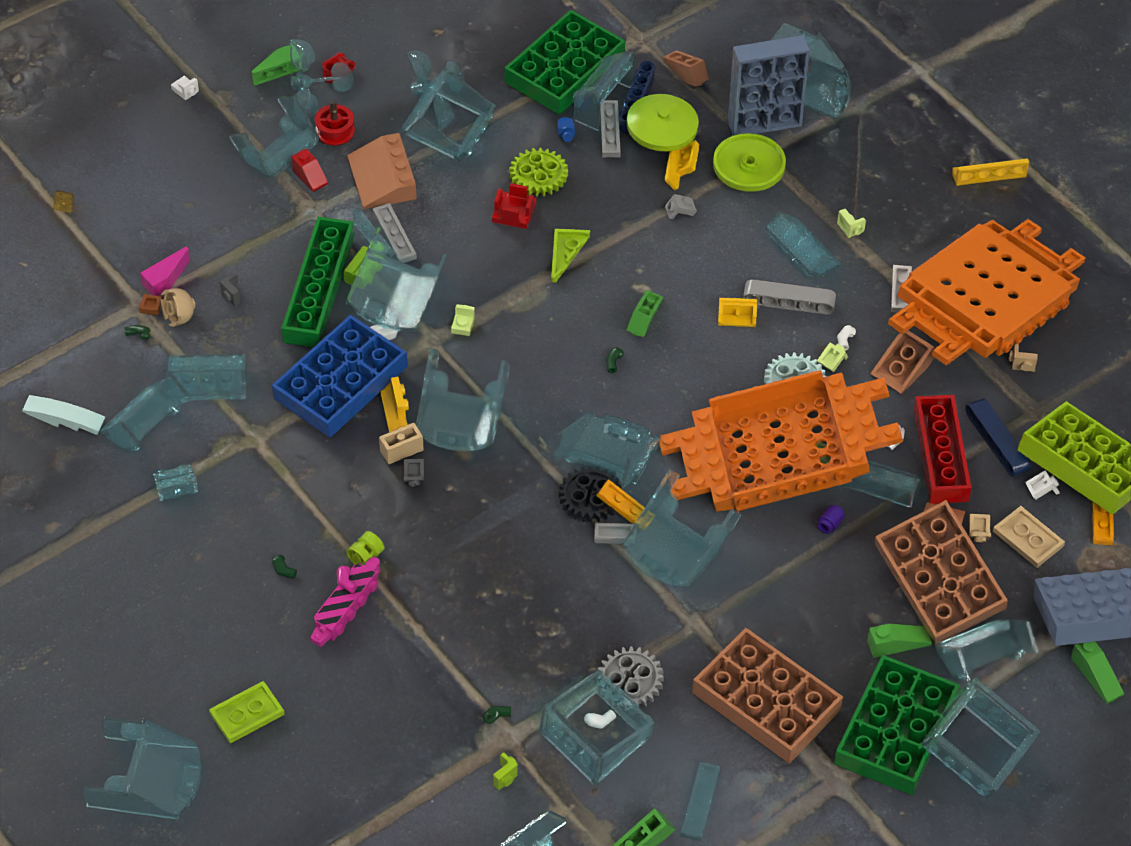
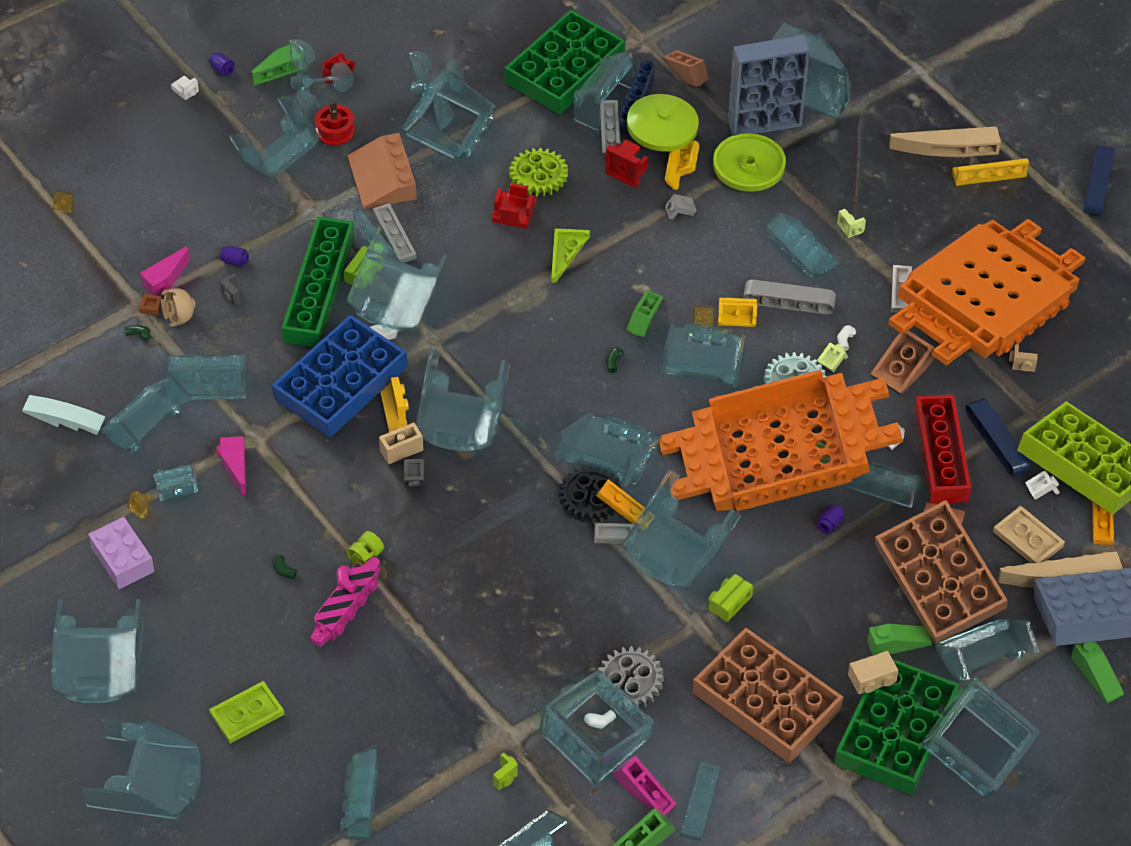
red slope [291,148,328,192] -> none
yellowish green bracket [451,304,475,336] -> none
dark green arm [483,706,511,724] -> none
blue arm [557,117,575,142] -> none
tan bracket [969,514,991,542] -> none
none -> clear light blue windscreen [52,599,144,703]
none -> lavender brick [88,517,155,589]
none -> clear yellow tile [128,490,153,519]
none -> dark purple brick [209,52,235,76]
none -> dark pink slope [217,436,246,495]
none -> dark purple brick [220,246,249,267]
none -> clear light blue slope [340,745,379,841]
none -> red panel [605,140,648,188]
none -> dark pink slope [612,755,677,815]
none -> clear light blue windscreen [660,323,746,388]
none -> clear yellow tile [694,306,713,326]
none -> lime brick [708,574,753,622]
none -> tan brick [848,651,898,694]
none -> tan slope [889,127,1001,157]
none -> tan slope [998,551,1123,588]
none -> dark blue beam [1083,145,1115,216]

